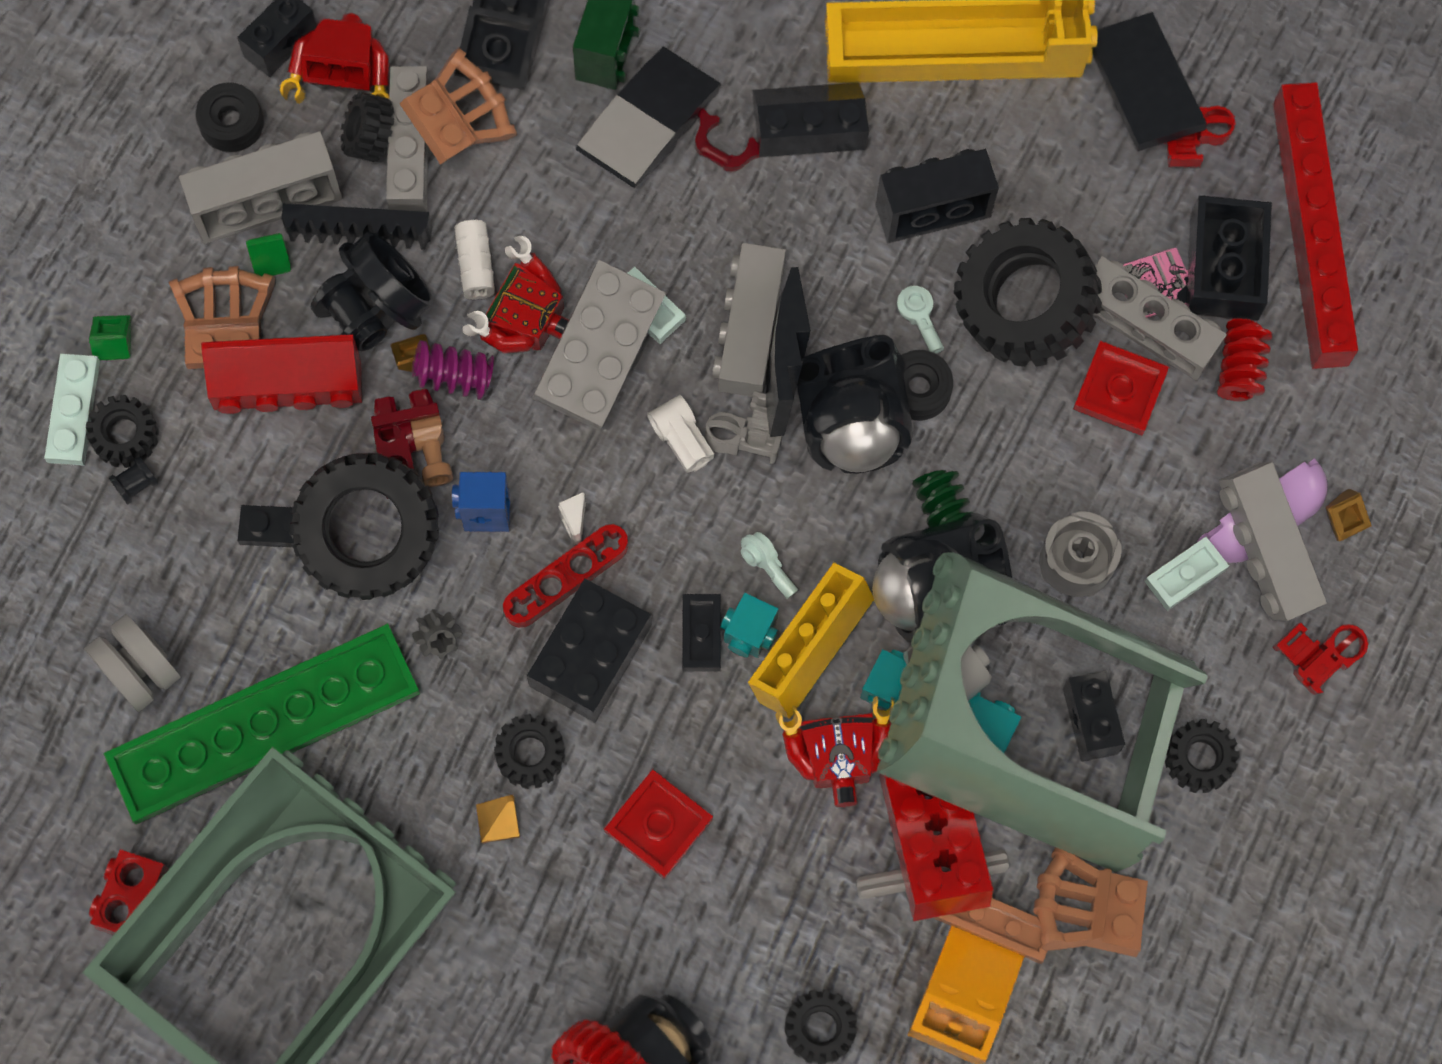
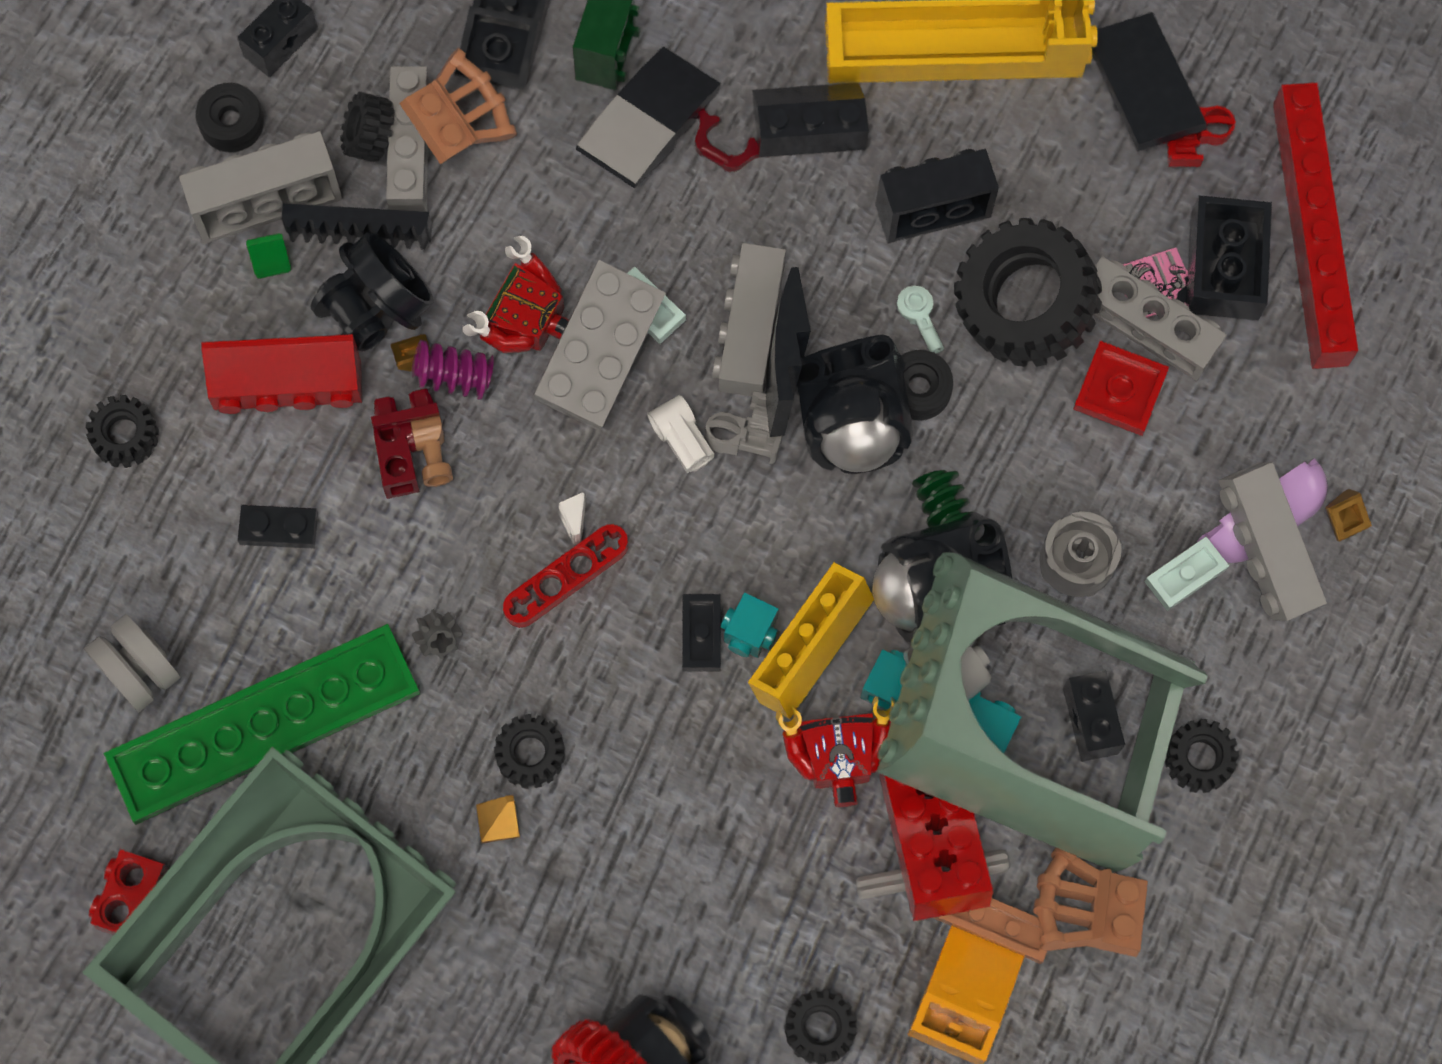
light aqua plate [44,354,100,466] -> none
green slope [89,315,131,360] -> none
black bush [108,456,159,505] -> none
nougat plate [169,266,275,369] -> none
red torso [280,13,389,104] -> none
black tyre [290,452,439,600] -> none
blue brick [452,472,510,532] -> none
white axle [455,220,495,300] -> none
black brick [527,578,652,723] -> none
red plate [604,769,713,880] -> none
light aqua plate [741,532,798,599] -> none
red piece [1217,318,1273,402] -> none
red piece [1273,622,1368,695] -> none

